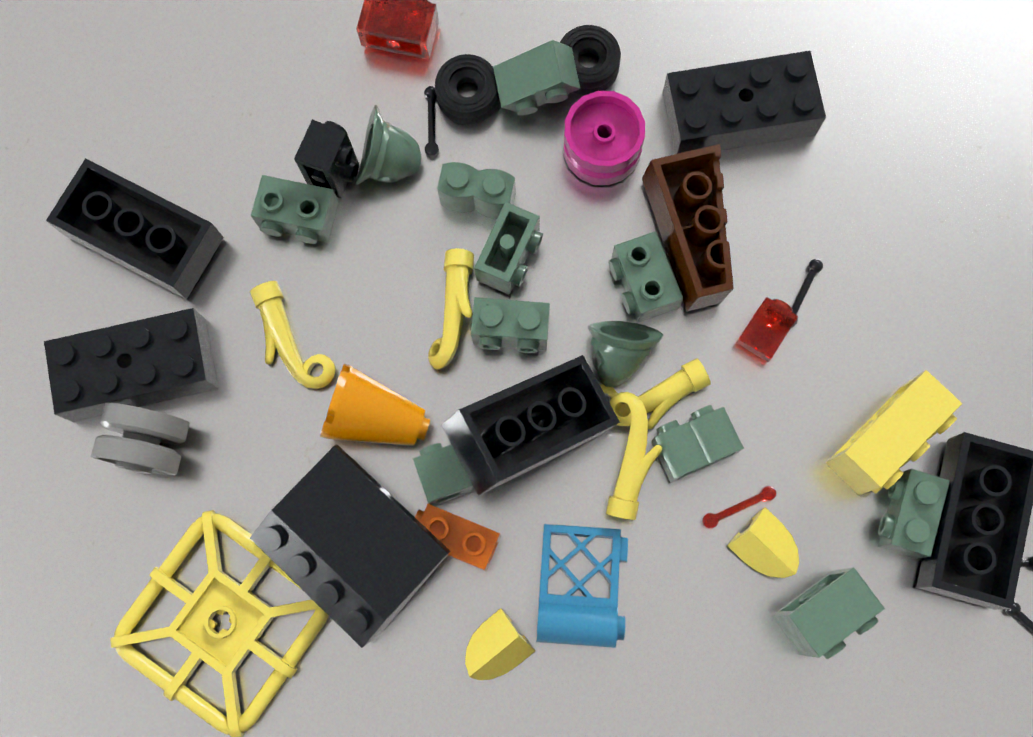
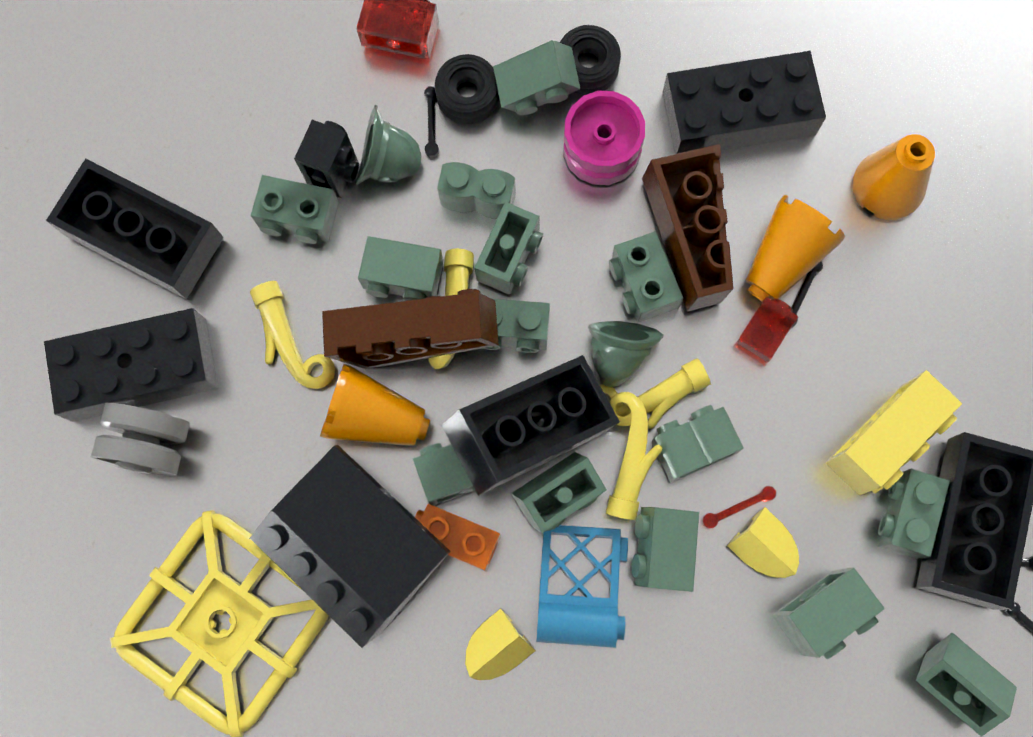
none -> reddish brown wedge [322,289,499,369]
none -> sand green brick [358,236,444,301]
none -> sand green brick [511,452,607,533]
none -> sand green brick [632,507,699,592]
none -> light orange cone [745,195,845,303]
none -> light orange cone [852,134,935,220]
none -> sand green brick [916,632,1017,737]

